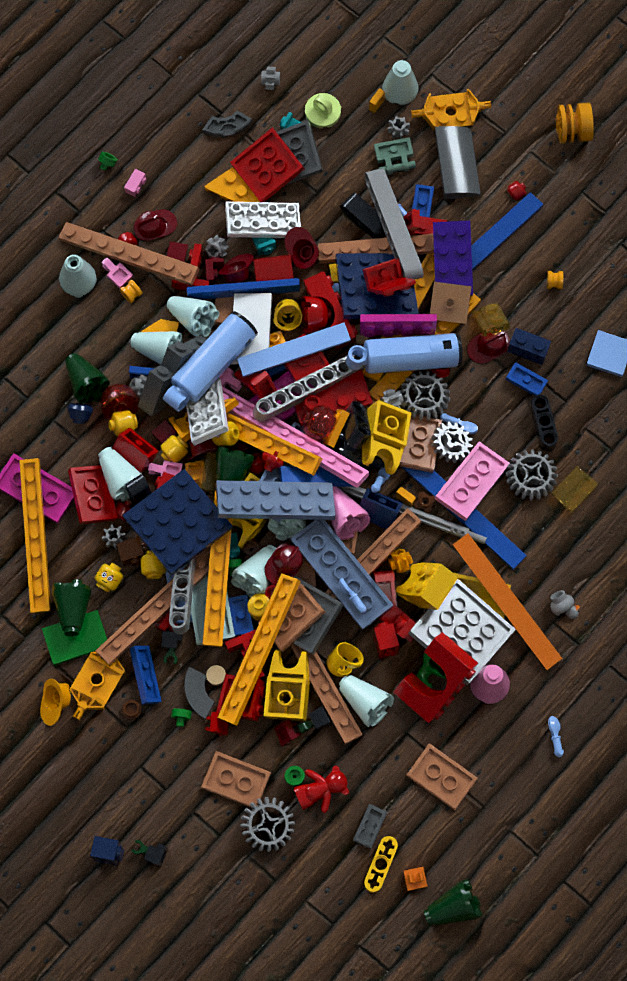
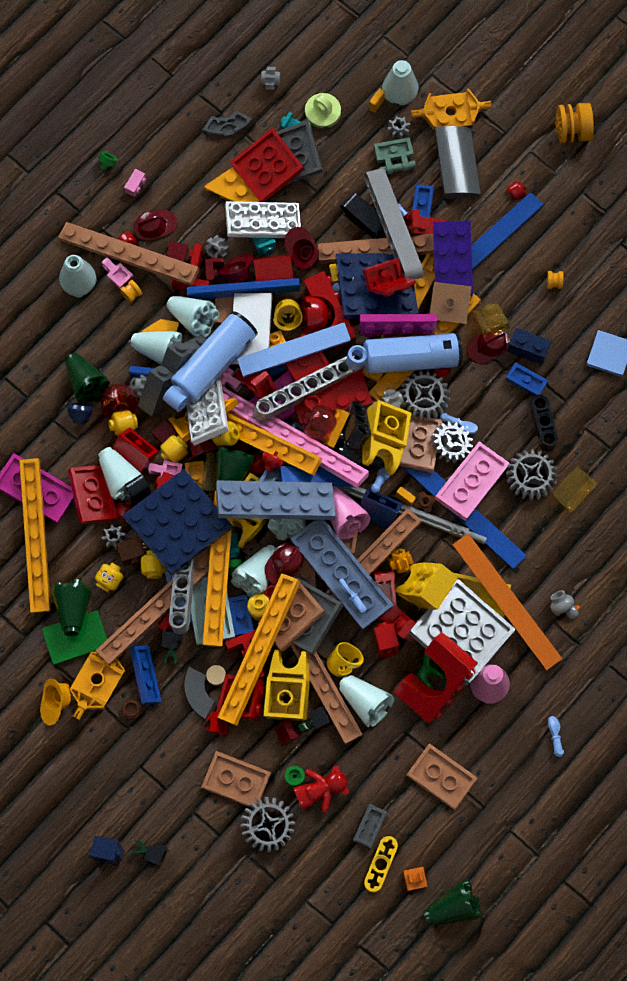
green tile [171,708,192,727] -> none

